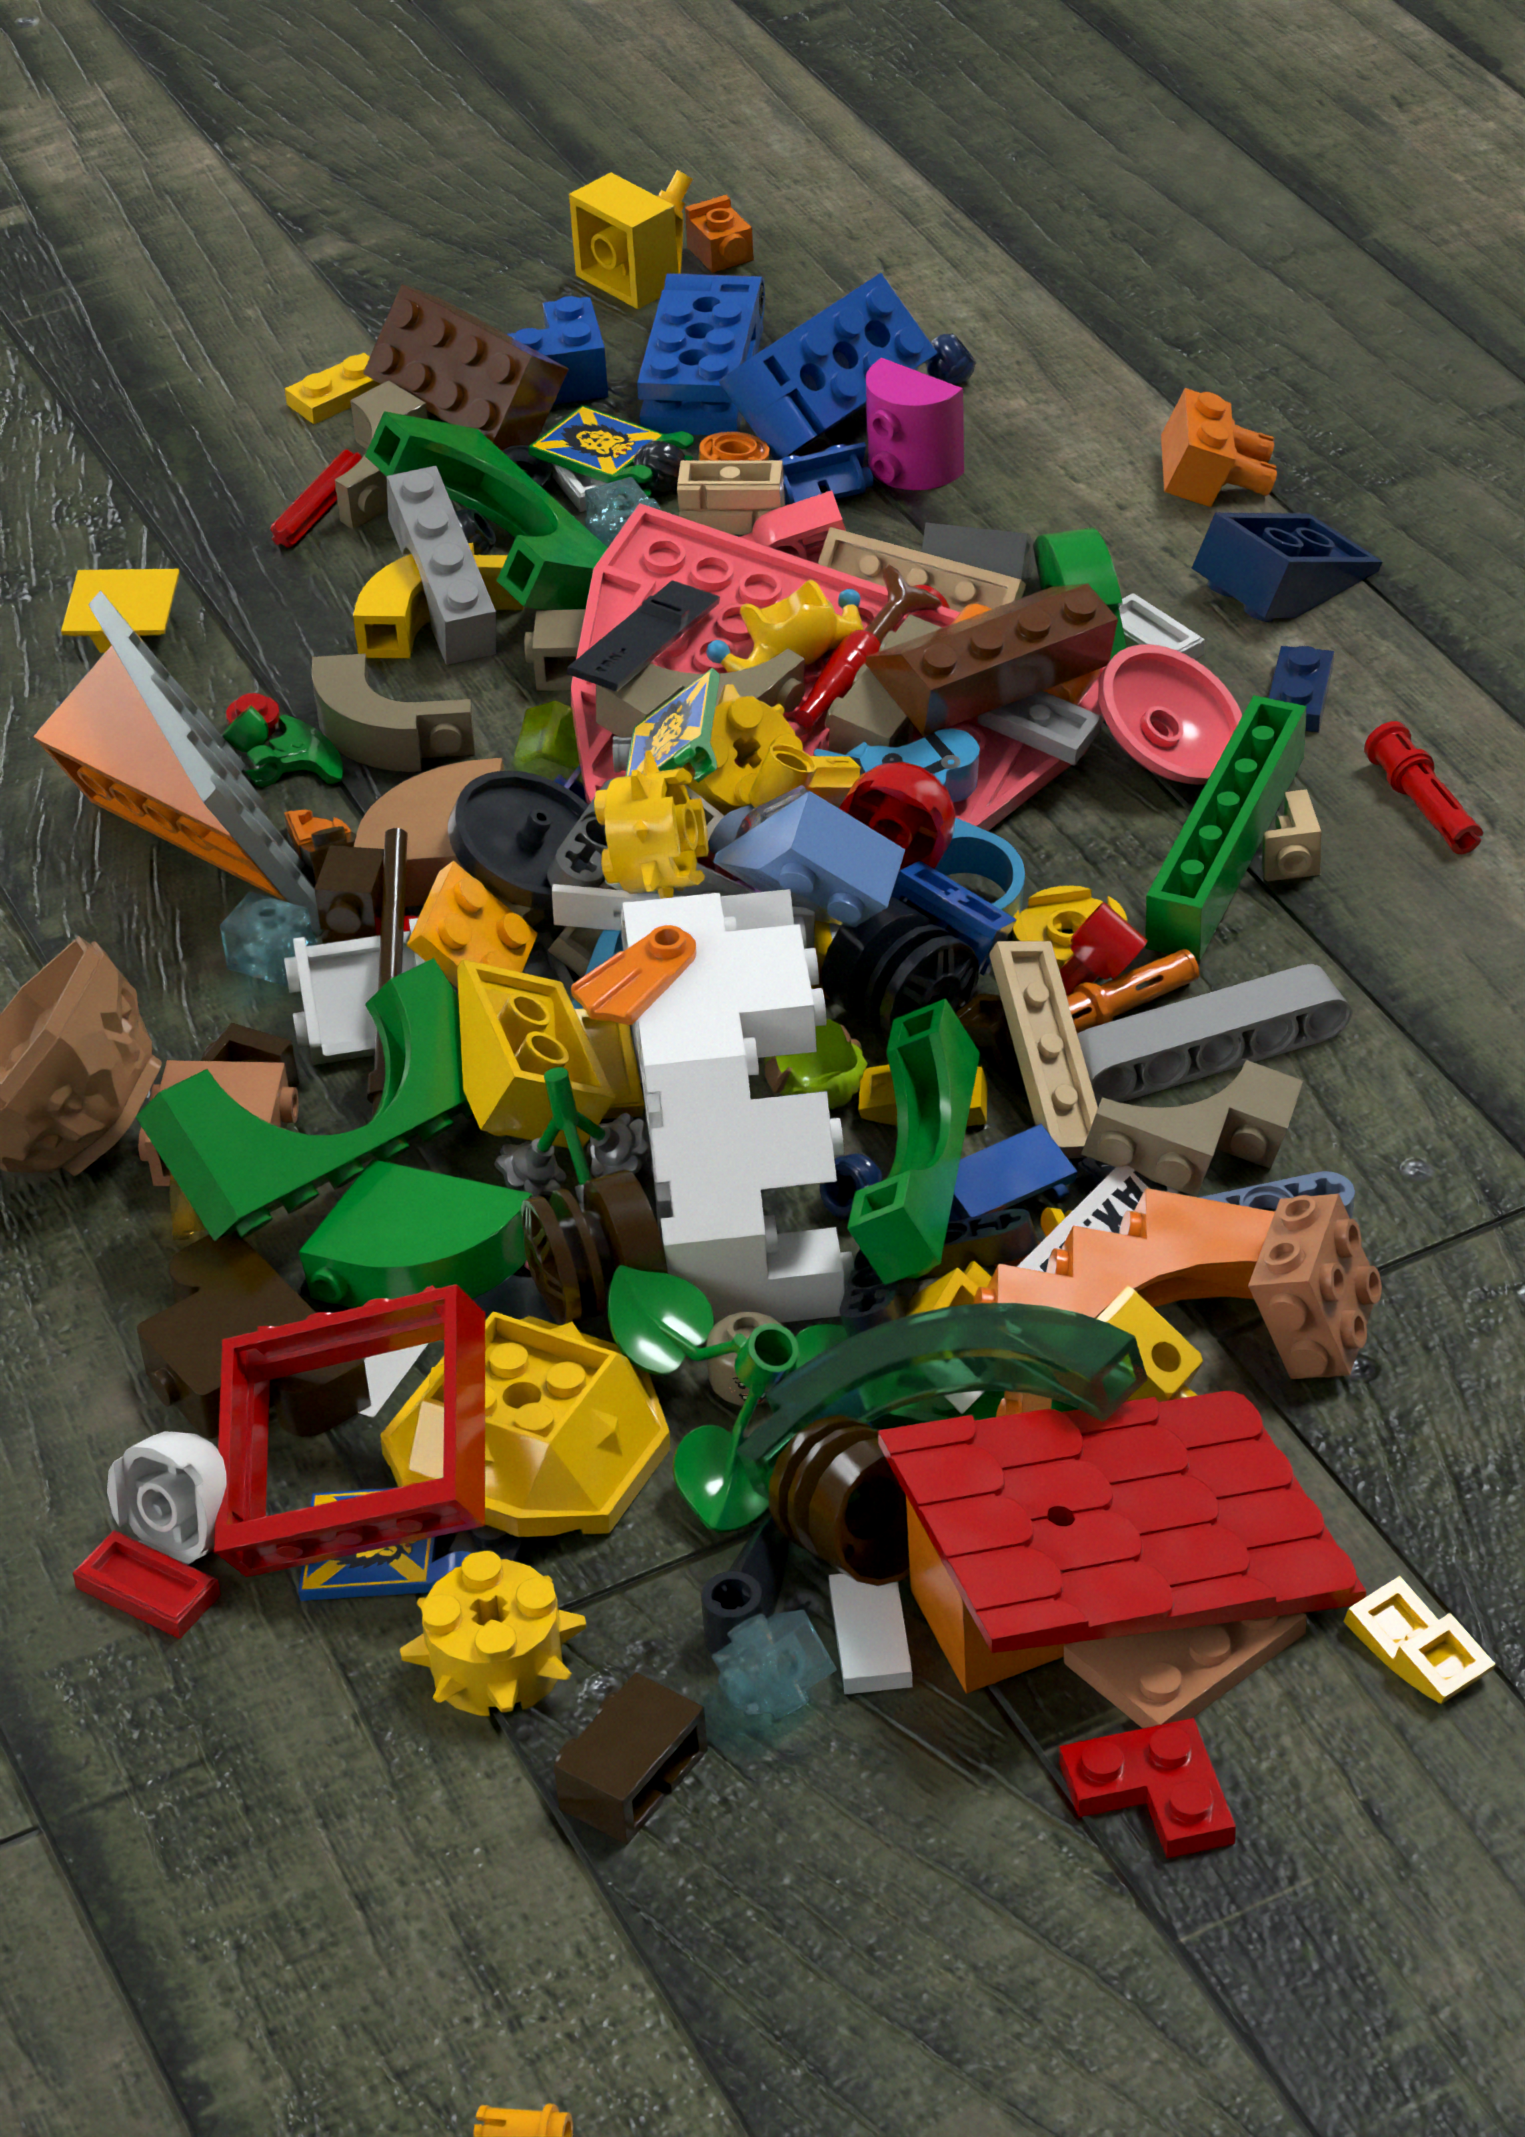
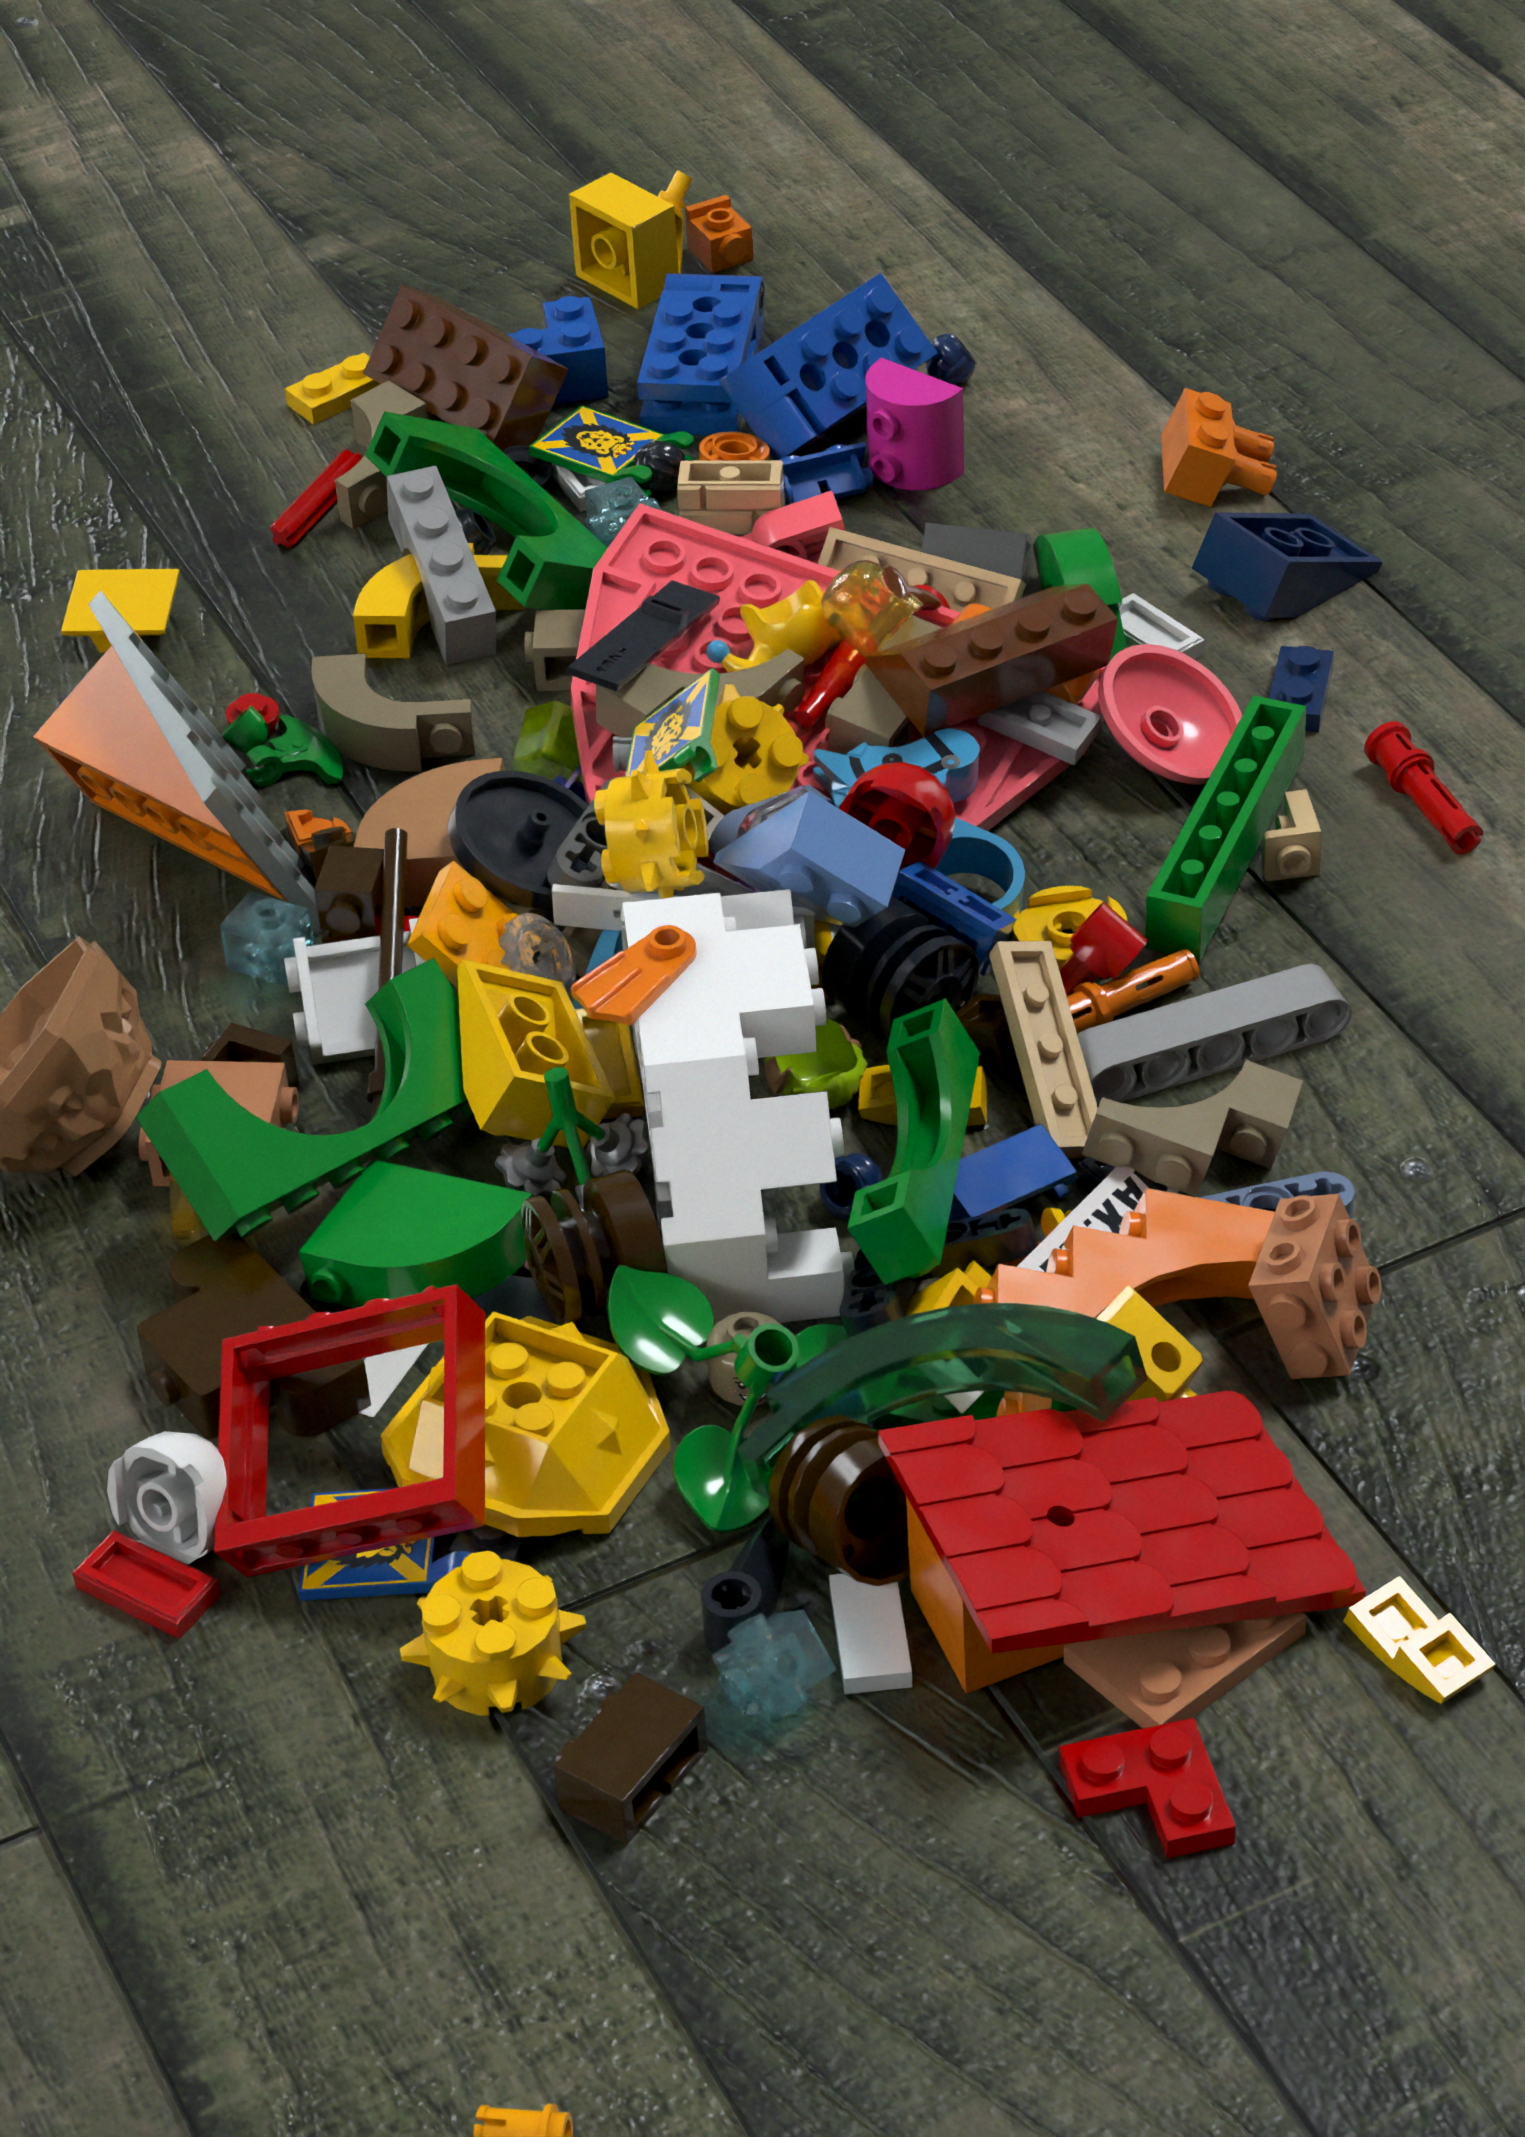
yellow piece [748,744,861,817] -> none
none -> clear gear [498,913,576,994]
none -> clear yellow helmet [820,560,924,659]

